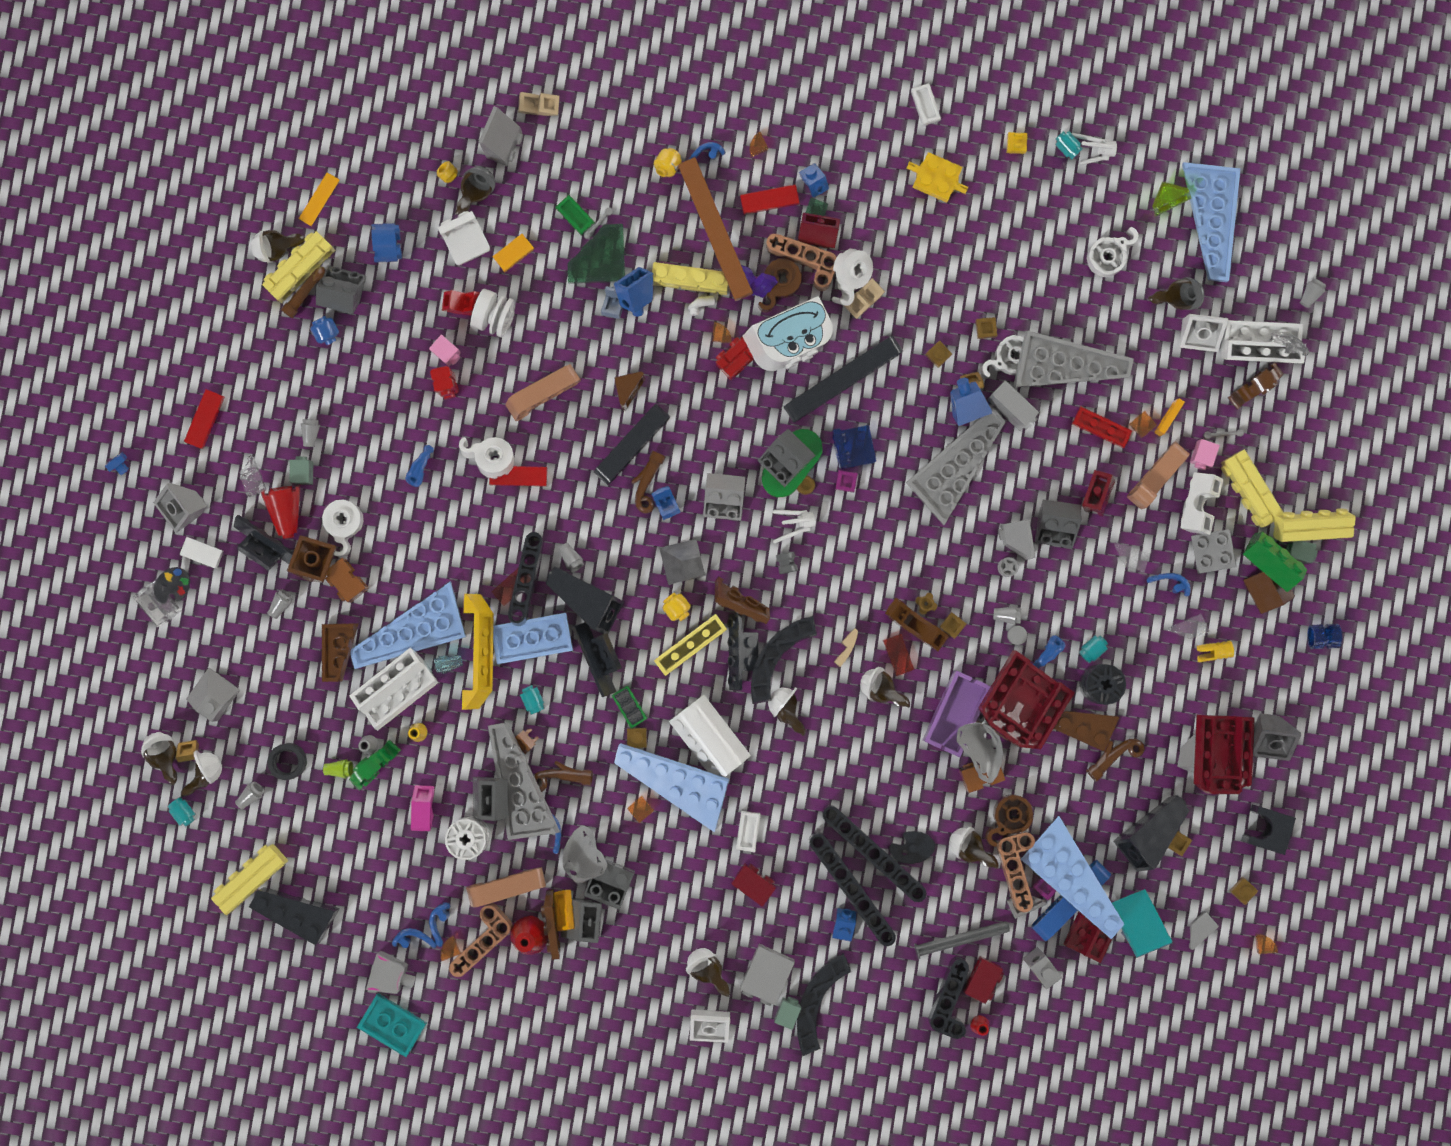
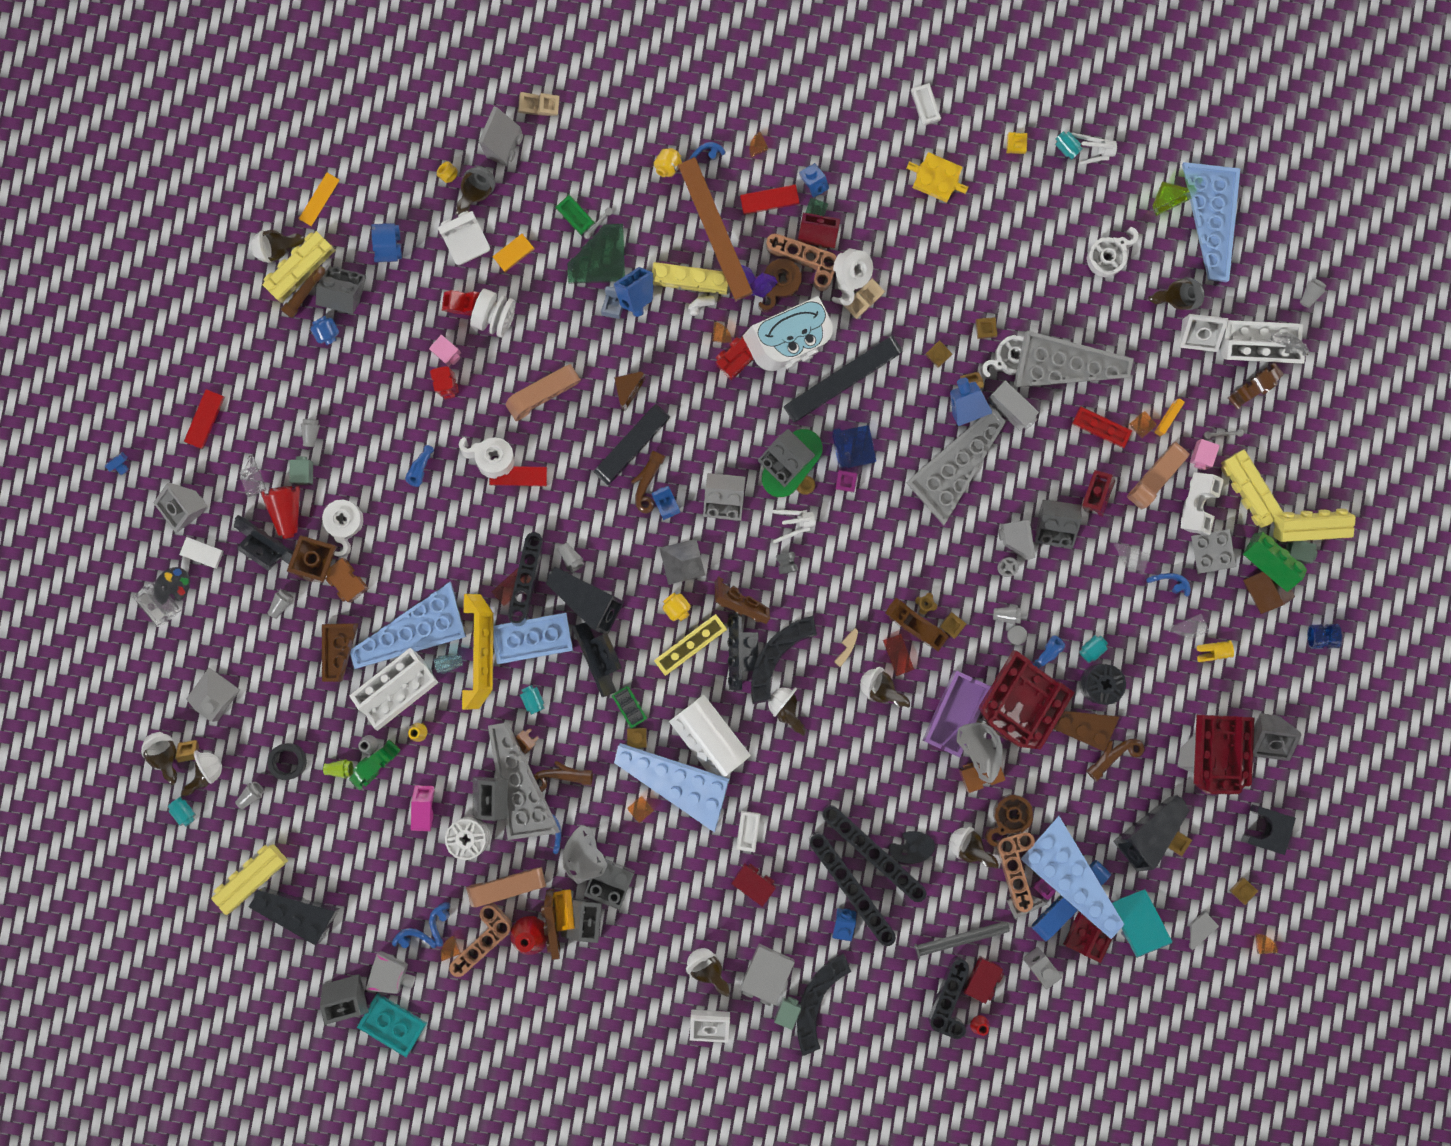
none -> dark grey slope [320,974,369,1025]

